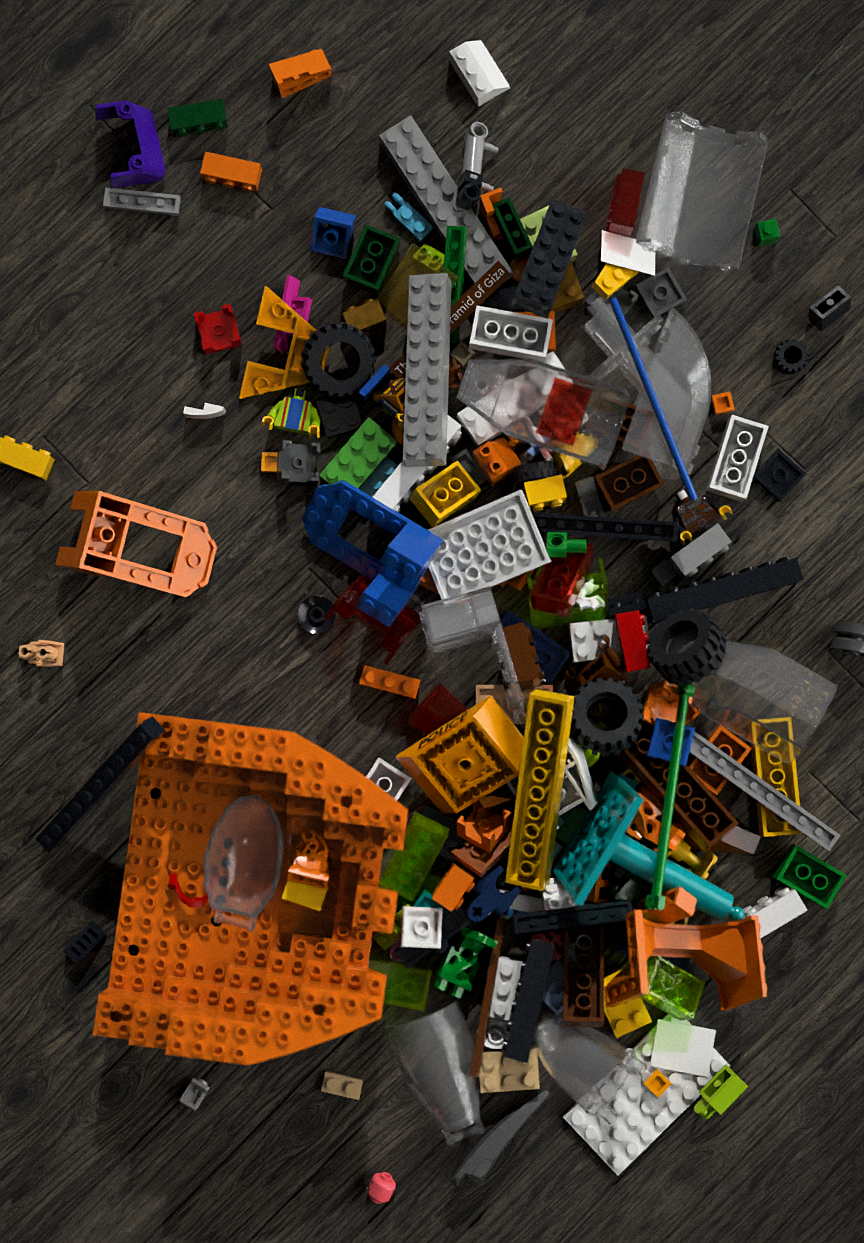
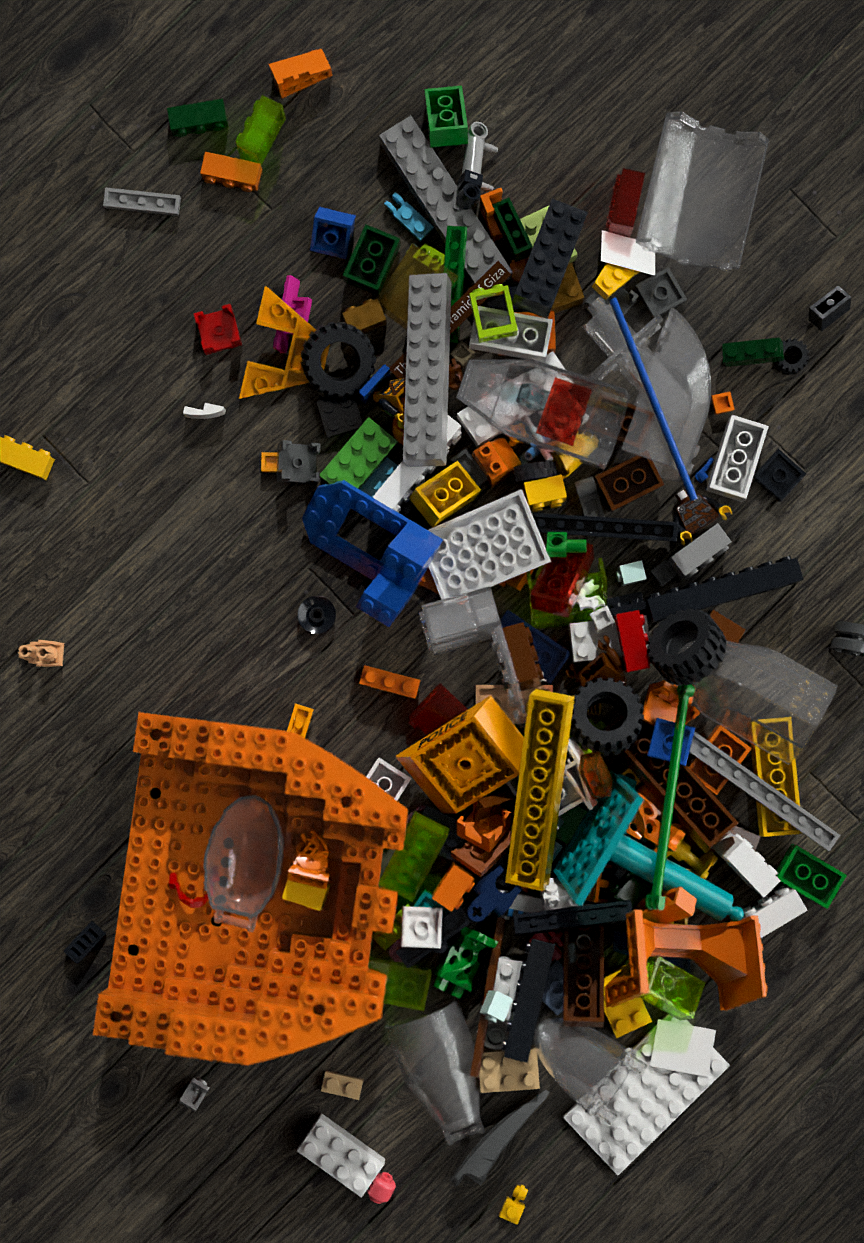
black brick [35,716,166,853] -> none
orange bracket [55,491,217,597] -> none
dark purple windscreen [95,101,165,188] -> none
torso [261,388,321,438] -> none
clear red windscreen [325,575,421,664] -> none
white slope [449,40,510,107] -> none
light orange plate [643,1068,672,1097] -> none
lime brick [694,1064,748,1120] -> none
green brick [753,218,780,247] -> none
none -> clear neon green brick [235,95,286,166]
none -> light orange plate [287,704,314,738]
none -> white brick [297,1113,385,1198]
none -> green brick [424,86,468,147]
none -> lime window [469,284,518,343]
none -> light aqua brick [480,990,513,1023]
none -> yellow plate [499,1184,528,1224]
none -> clear light blue brick [516,383,550,411]
none -> clear orange brick [578,751,613,800]
none -> white tile [589,606,615,631]
none -> light aqua brick [616,560,646,586]
none -> blue hand [695,457,714,483]
none -> dark orange tile [709,610,746,646]
none -> white brick [712,833,780,897]
none -> dark green brick [722,337,784,367]

